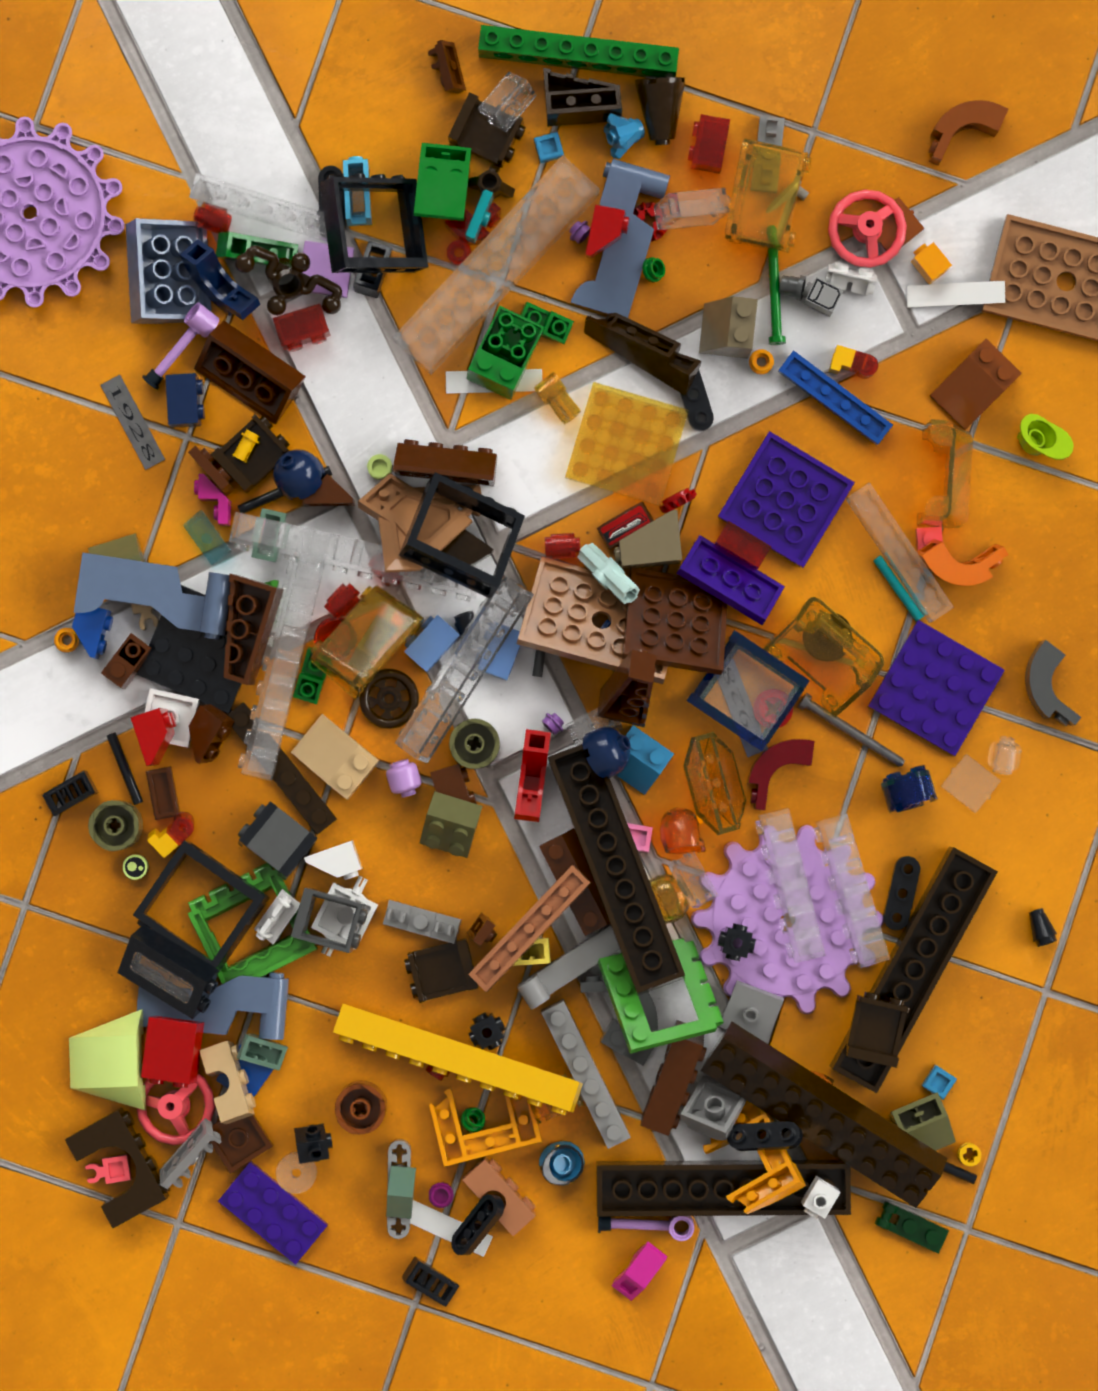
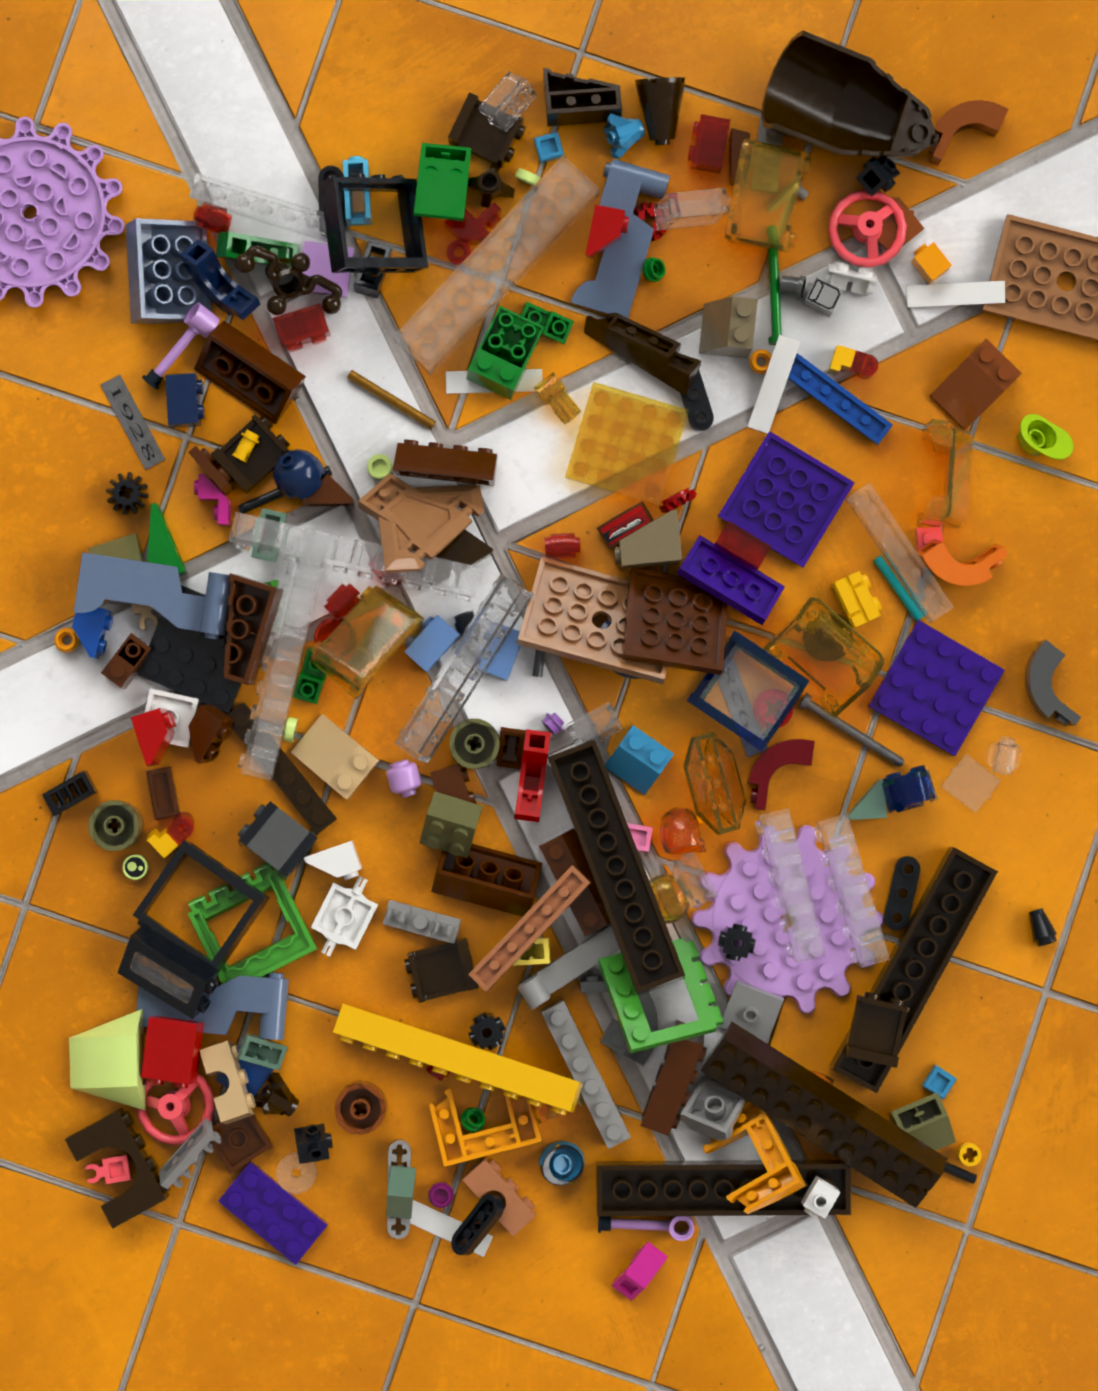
black bar [107,732,143,805] -> none
clear light blue slope [183,509,232,565] -> none
white hinge [254,889,300,944] -> none
dark grey window [291,888,368,953] -> none
dark brown plate [359,669,419,729] -> none
black window [399,472,525,599] -> none
black slope [402,1256,459,1307] -> none
reddish brown plate [428,40,466,93] -> none
teal plate [465,189,494,244] -> none
reddish brown plate [467,912,497,946] -> none
green brick [478,25,679,78] -> none
medium lavender plate [569,221,590,244] -> none
light aqua piece [577,543,640,604] -> none
dark blue cylinder [583,727,631,779] -> none
reddish brown wedge [597,649,656,728] -> none
black plate [727,1121,803,1151] -> none
dark green plate [875,1200,949,1254] -> none
none -> black gear [106,472,149,515]
none -> green slope [147,502,188,577]
none -> dark brown rock [254,1072,299,1117]
none -> yellowish green tile [283,717,299,743]
none -> pearl gold bar [347,370,436,430]
none -> reddish brown slope [431,844,543,917]
none -> reddish brown slope [496,727,526,769]
none -> yellowish green tile [515,168,541,187]
none -> reddish brown slope [729,128,750,186]
none -> white sticker [747,335,800,434]
none -> dark brown windscreen [761,30,939,157]
none -> yellow brick [830,571,882,629]
none -> sand green slope [845,779,887,820]
none -> black brick [856,156,900,196]

